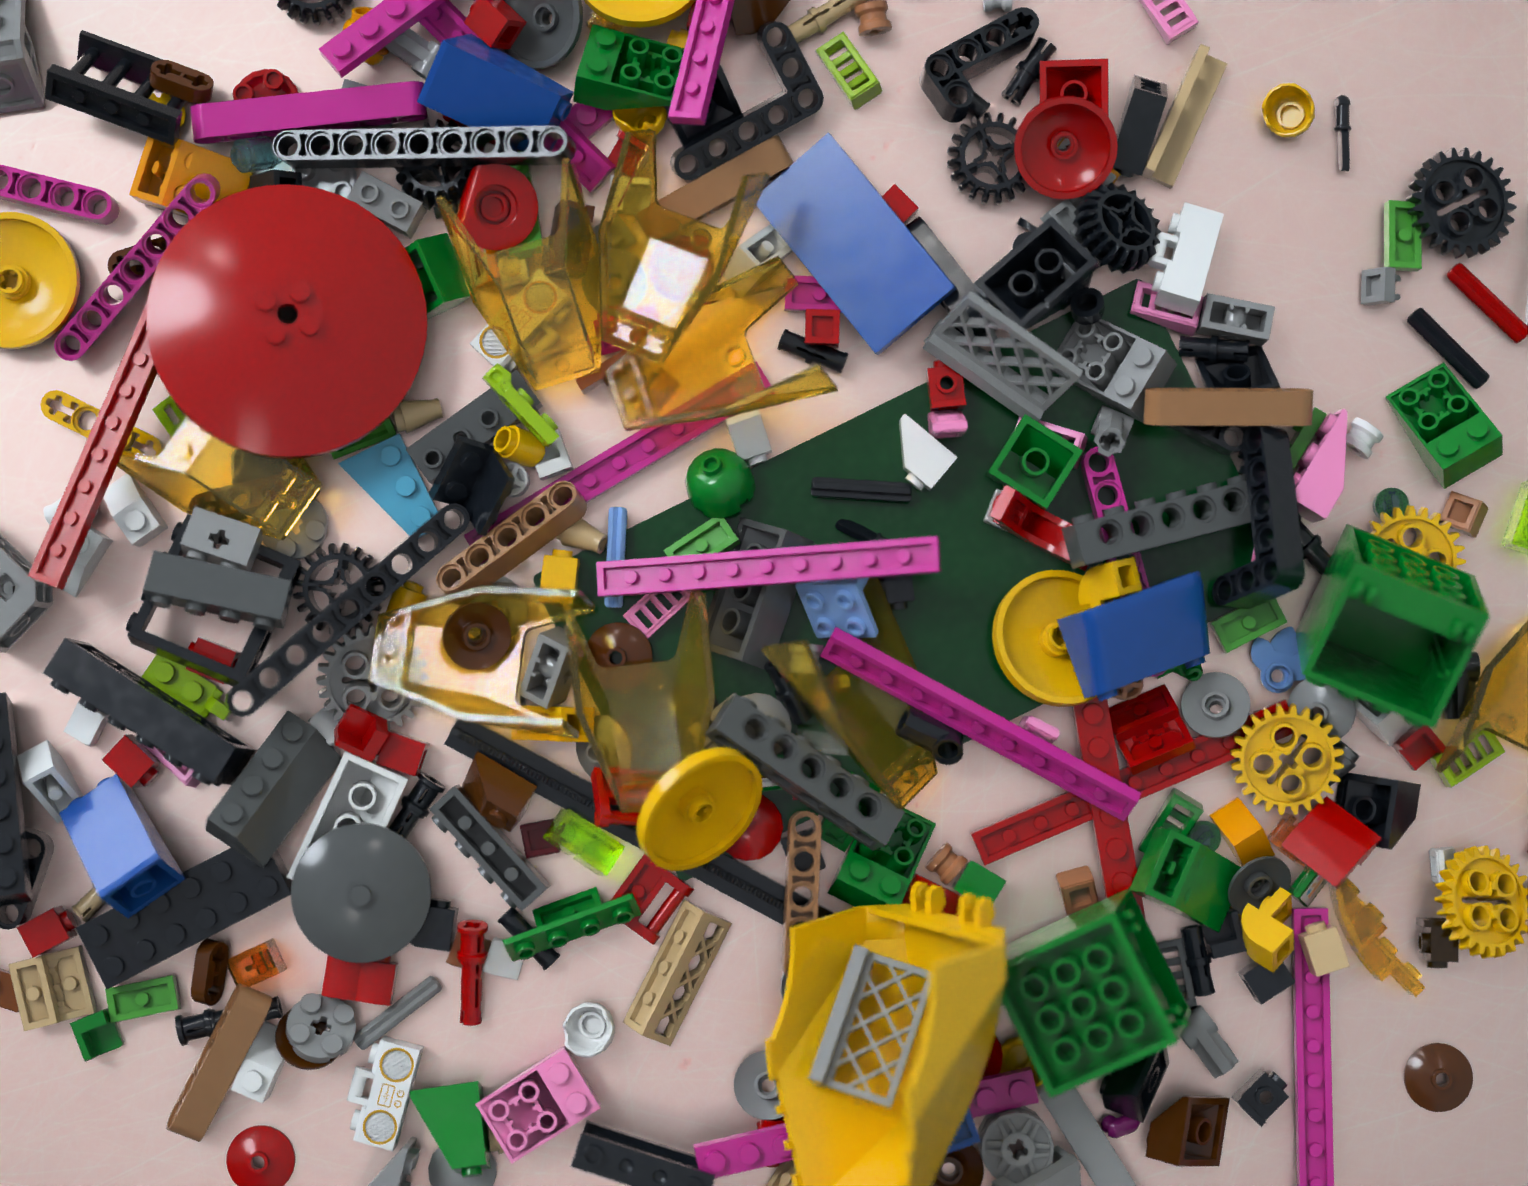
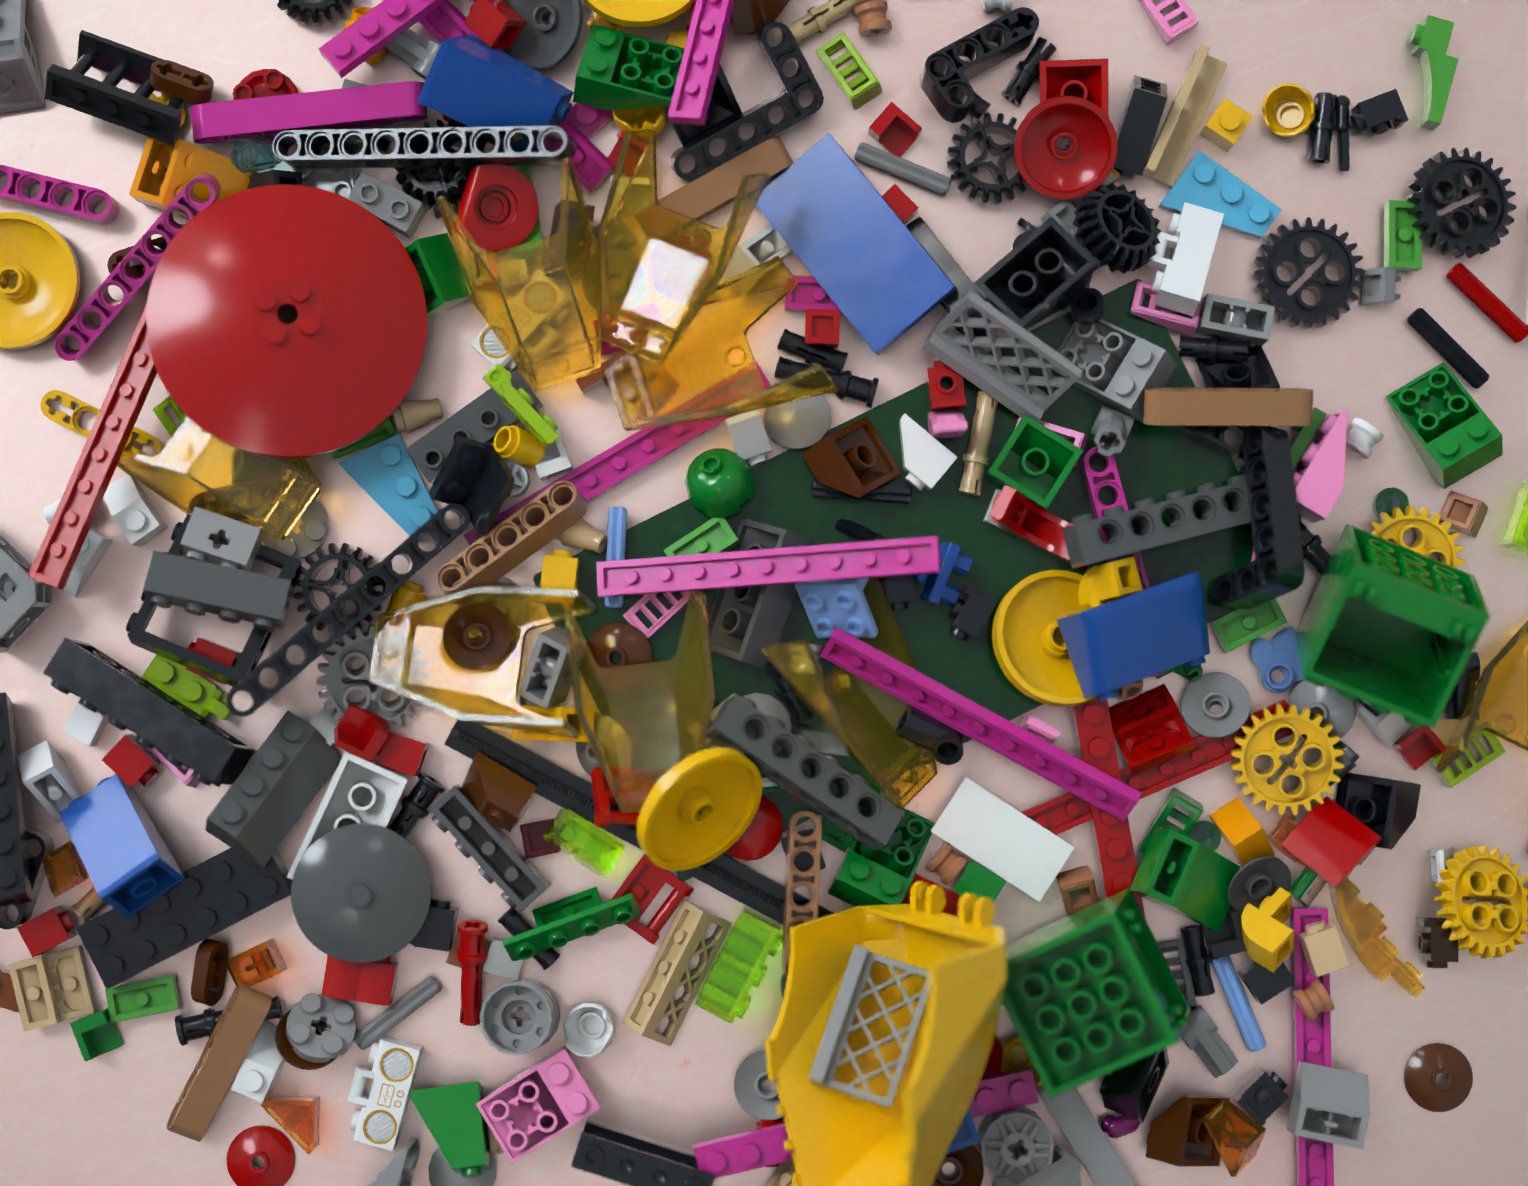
none -> clear orange slope [41,841,90,898]
none -> clear orange slope [260,1096,320,1154]
none -> light grey wheel [480,979,560,1055]
none -> clear neon green brick [695,906,783,1023]
none -> light grey dish [764,384,832,450]
none -> black pin [774,356,879,408]
none -> reddish brown slope [802,416,903,498]
none -> light grey axle [855,142,951,196]
none -> red panel [868,102,922,157]
none -> blue hips [916,542,973,605]
none -> white sticker [931,777,1075,902]
none -> black brick [948,586,997,641]
none -> tan pin [959,391,998,496]
none -> medium azure wing [1158,150,1282,239]
none -> yellow brick [1200,98,1253,152]
none -> clear orange slope [1202,1099,1266,1177]
none -> light blue axle [1211,955,1266,1052]
none -> black gear [1252,217,1365,329]
none -> light grey slope [1286,1061,1369,1149]
none -> nougat wheel [1293,979,1335,1023]
none -> black pin [1307,92,1337,164]
none -> black brick [1350,89,1408,136]
none -> bright green slope [1410,15,1459,131]

